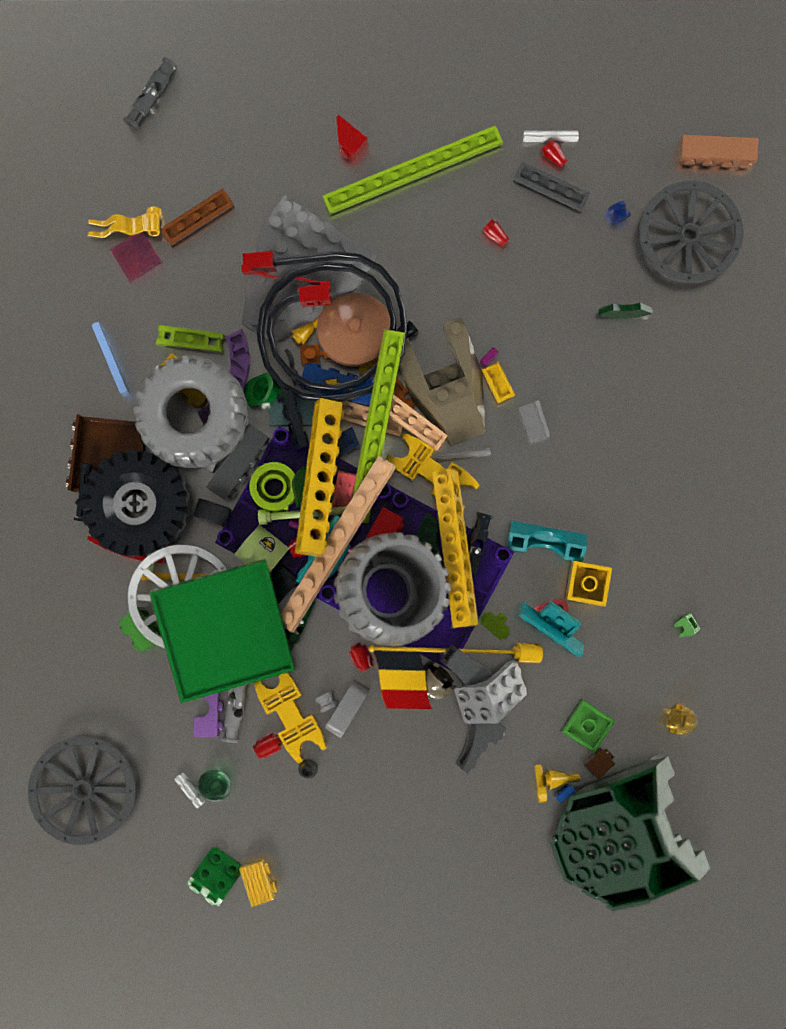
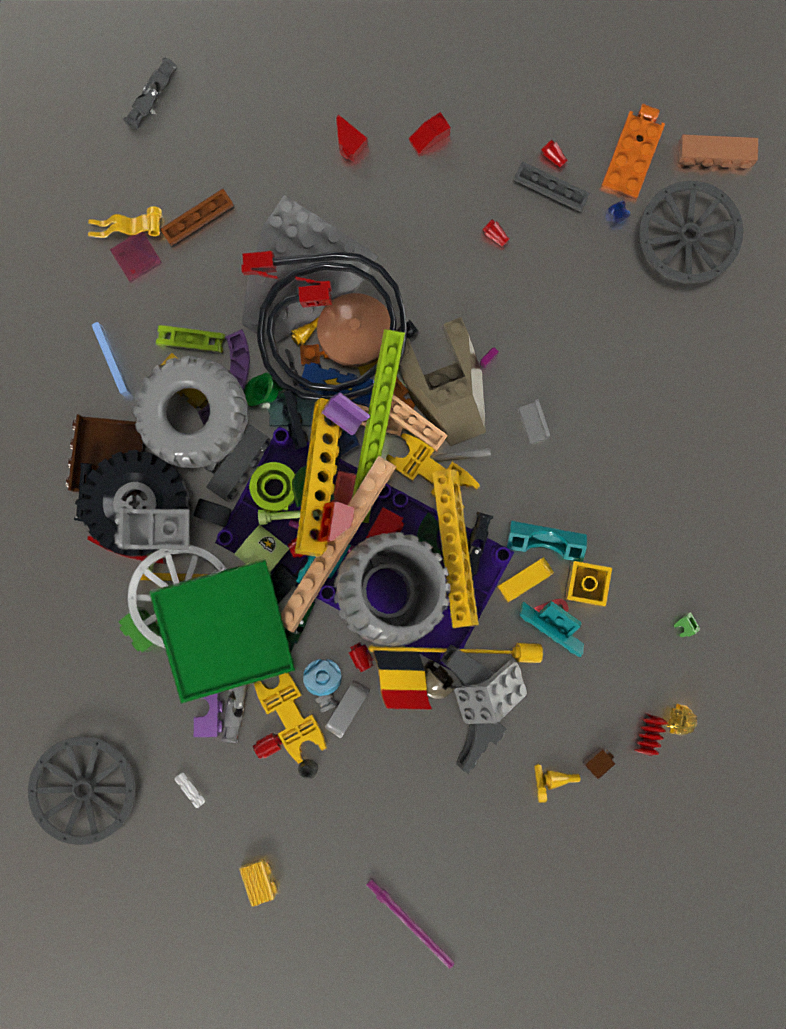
green bracket [187,847,241,906] -> none
clear green hat [197,769,231,802] -> none
lime plate [323,125,503,215] -> none
clear neon green piece [480,611,510,641] -> none
yellow plate [481,361,515,404] -> none
white axle [523,130,579,142] -> none
dark green piece [550,756,710,911] -> none
blue tile [554,784,575,803] -> none
bright green plate [561,699,615,754] -> none
dark green tile [598,303,653,319] -> none
none -> light grey bracket [115,507,190,550]
none -> medium azure tile [303,659,342,696]
none -> slope [318,501,354,542]
none -> medium lavender panel [321,393,370,435]
none -> magenta bar [366,879,455,969]
none -> red slope [409,112,451,155]
none -> yellow beam [497,557,555,602]
none -> orange hinge [601,103,665,199]
none -> red piece [634,713,668,756]

